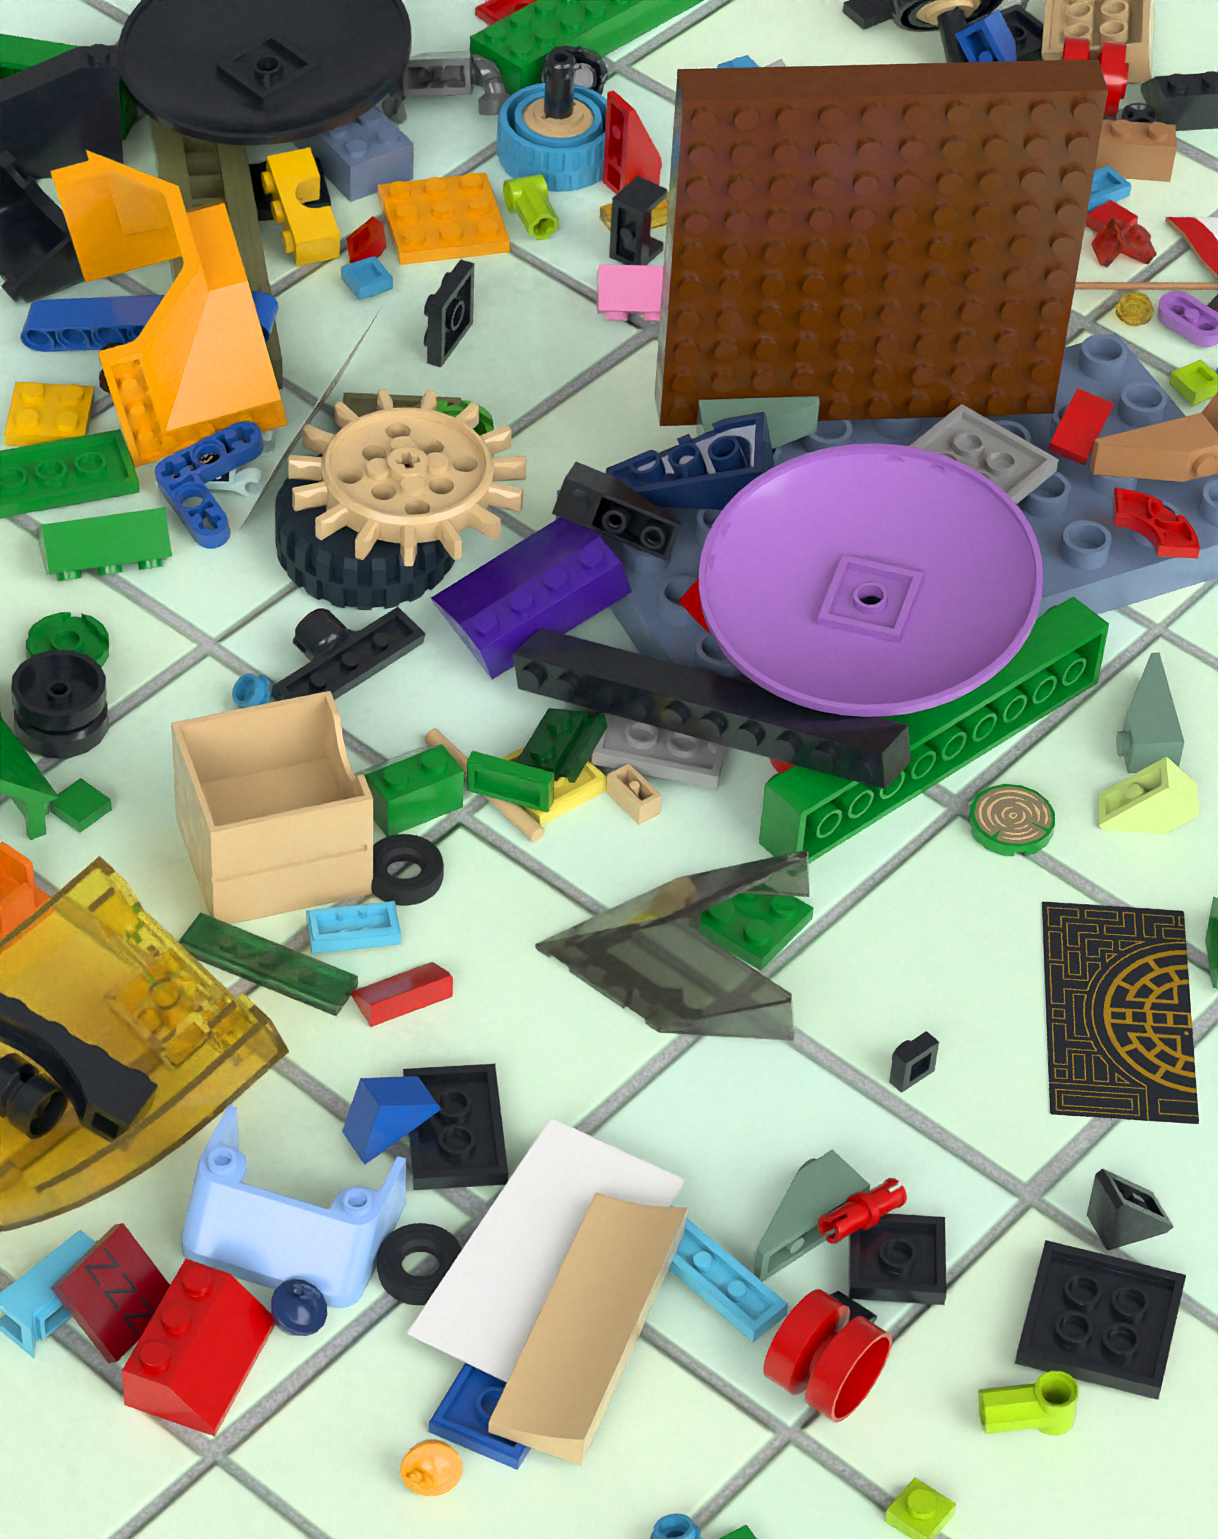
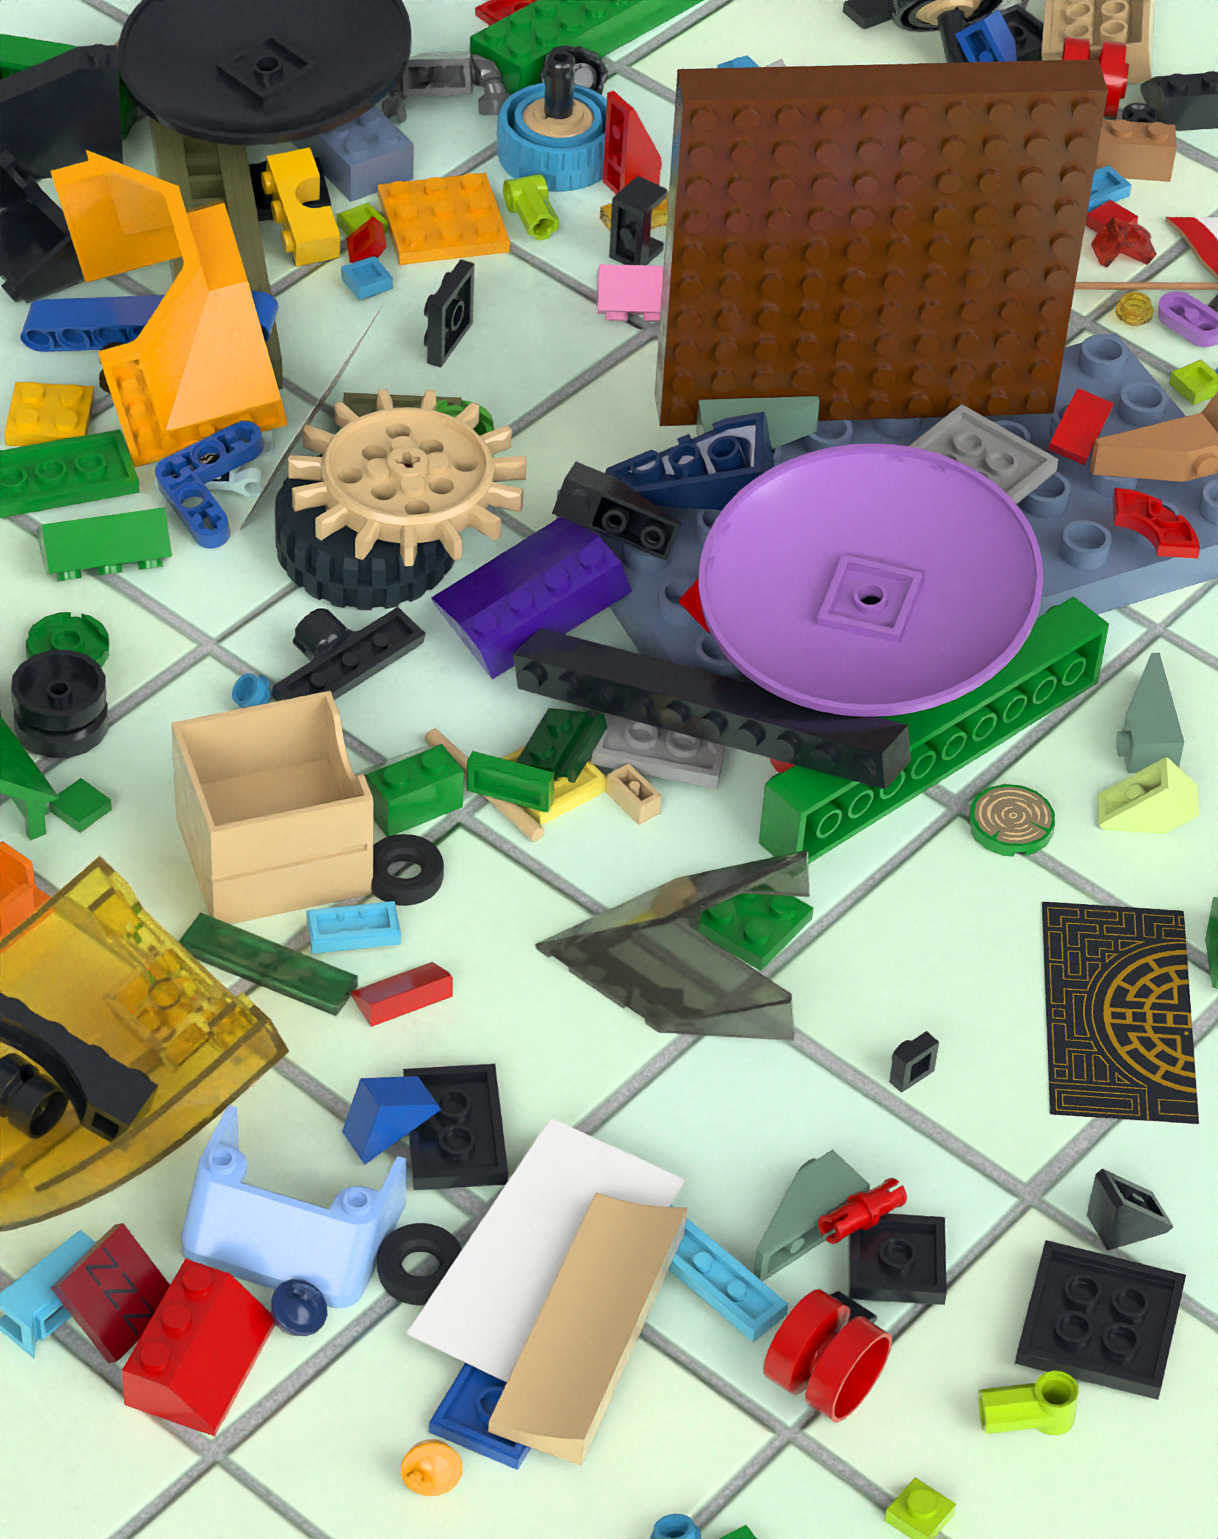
none -> lime tile [337,202,388,236]

